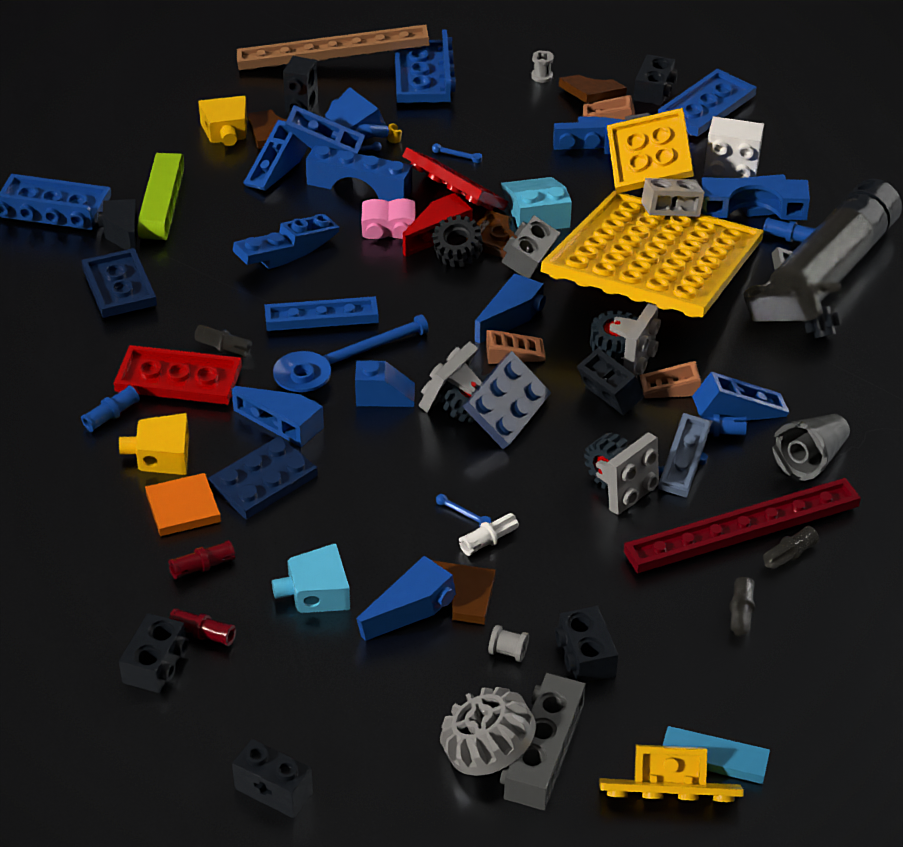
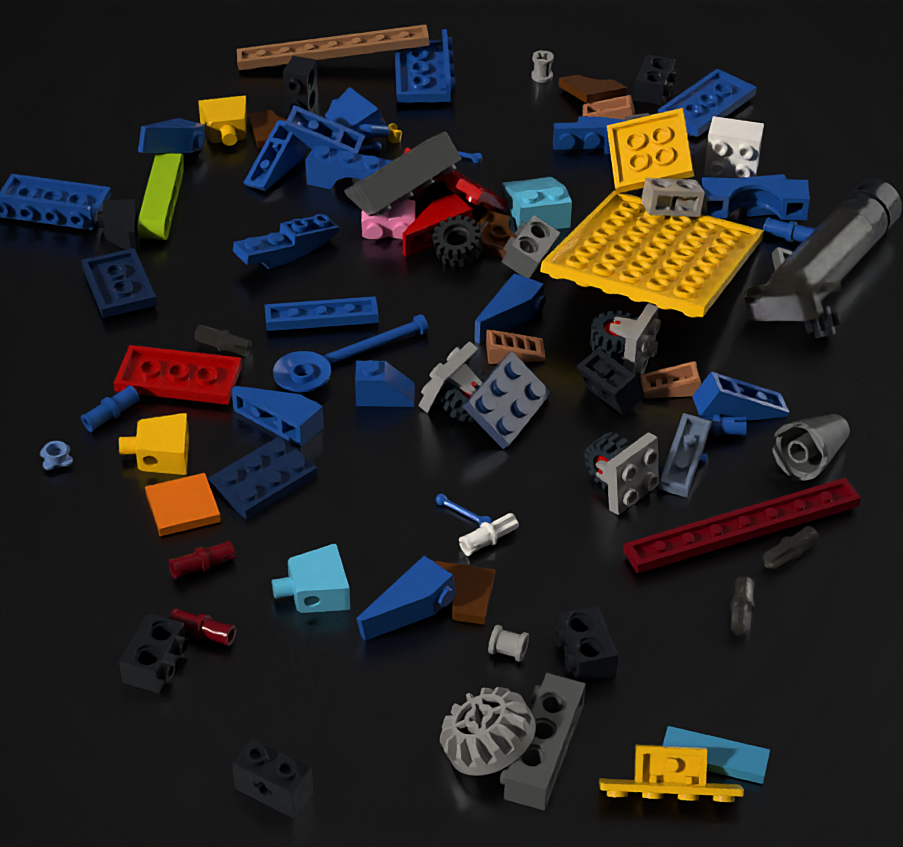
none -> medium blue plate [40,441,73,470]
none -> blue slope [138,118,206,153]
none -> dark grey slope [344,131,462,216]

